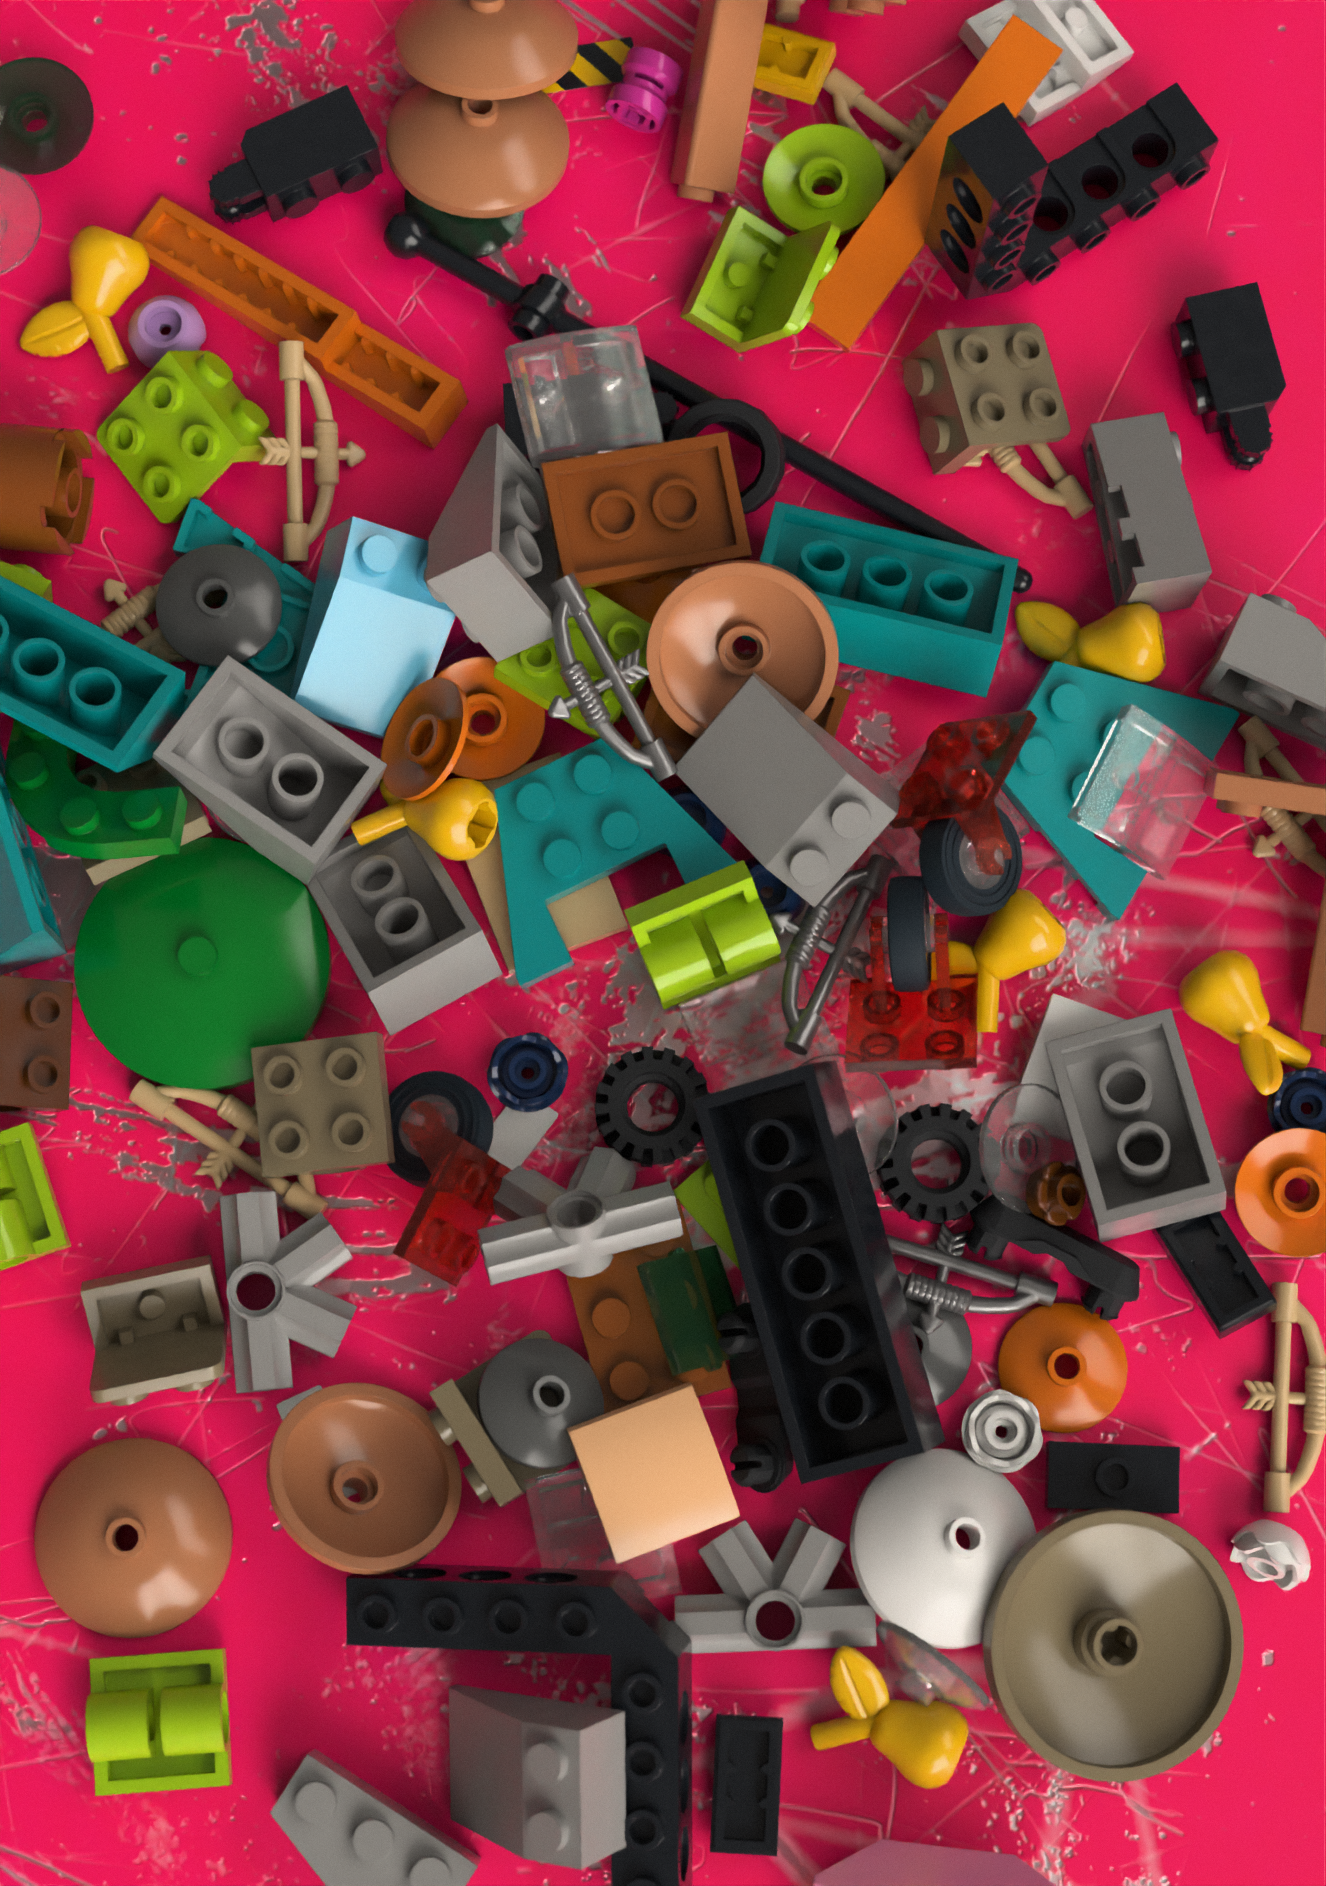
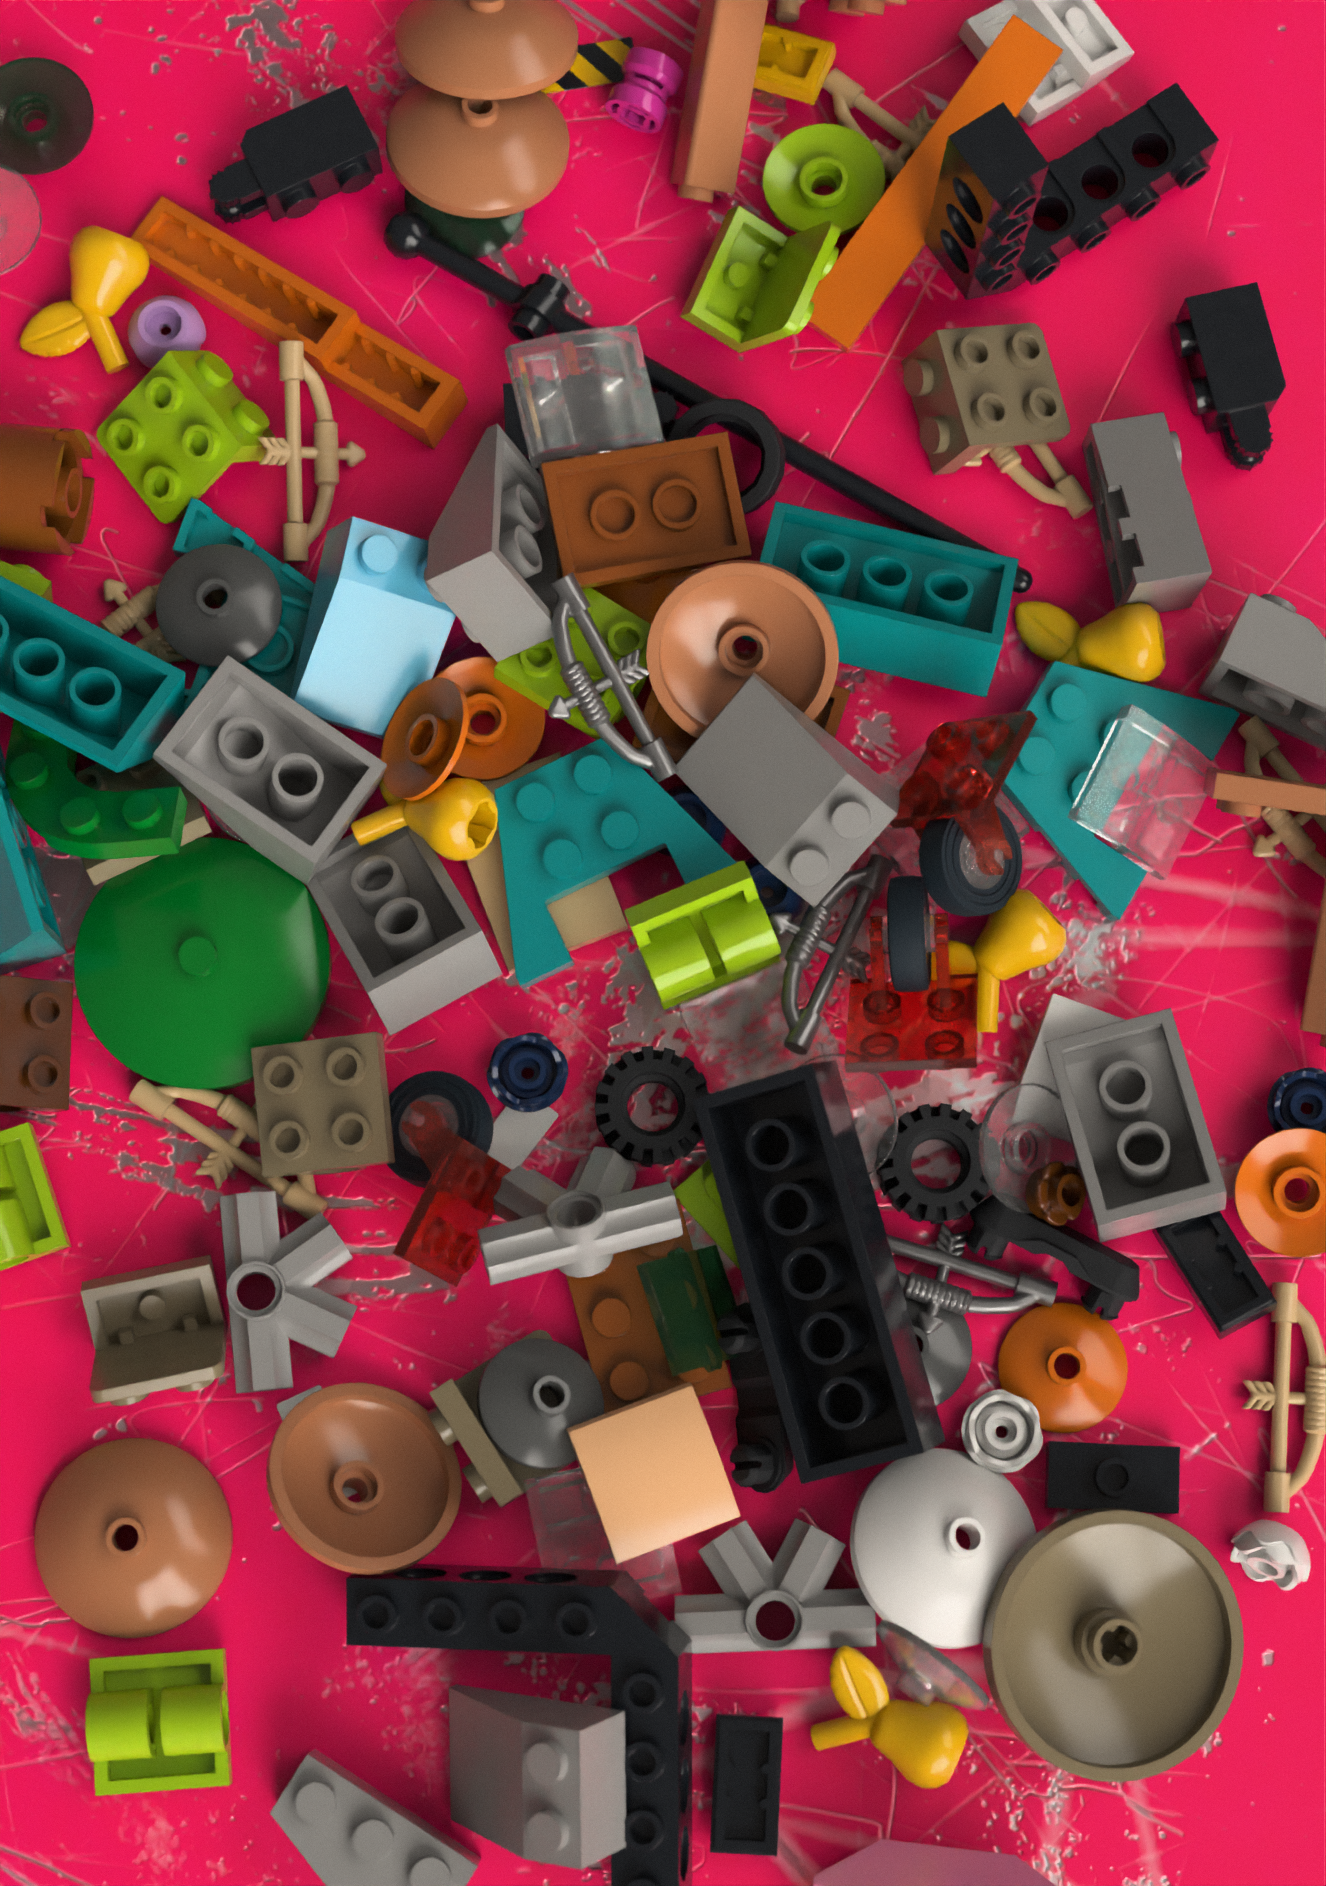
yellow piece [1178,950,1311,1095] -> none

